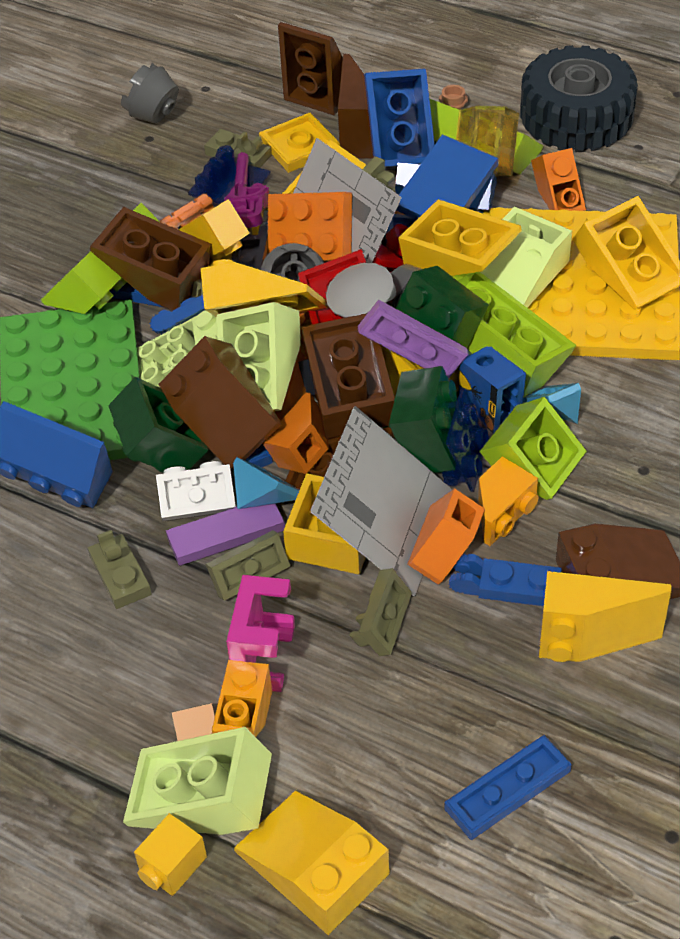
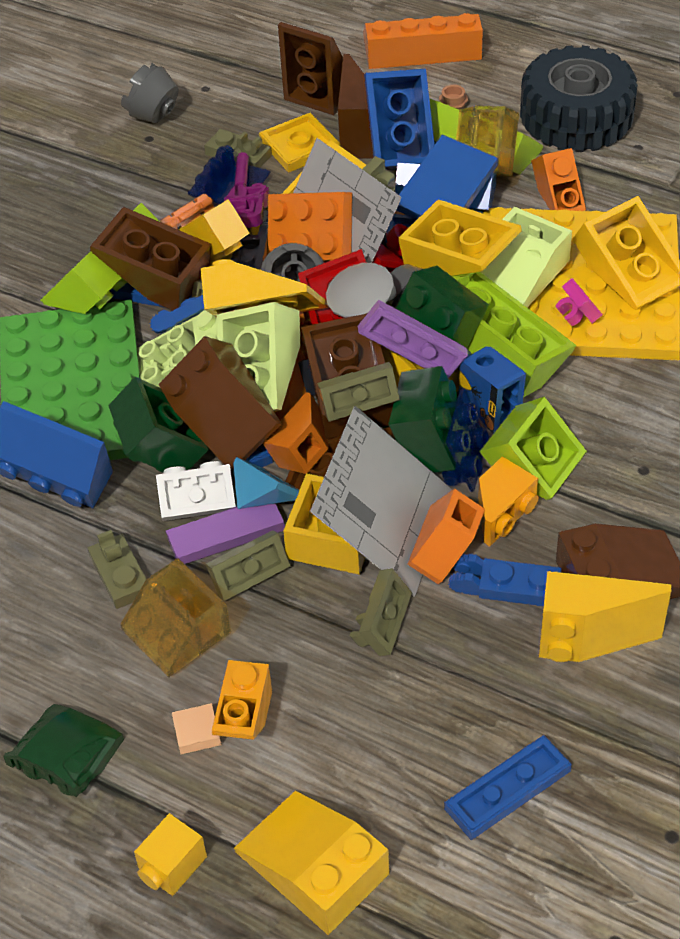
yellowish green slope [123,727,272,835] -> none
dark pink panel [226,575,295,692] -> none
dark azure slope [523,383,581,424] -> none
none -> dark green slope [3,704,124,797]
none -> clear yellow slope [120,558,231,678]
none -> olive plate [317,362,400,422]
none -> orange slope [363,13,483,69]
none -> dark pink tile [555,278,603,326]

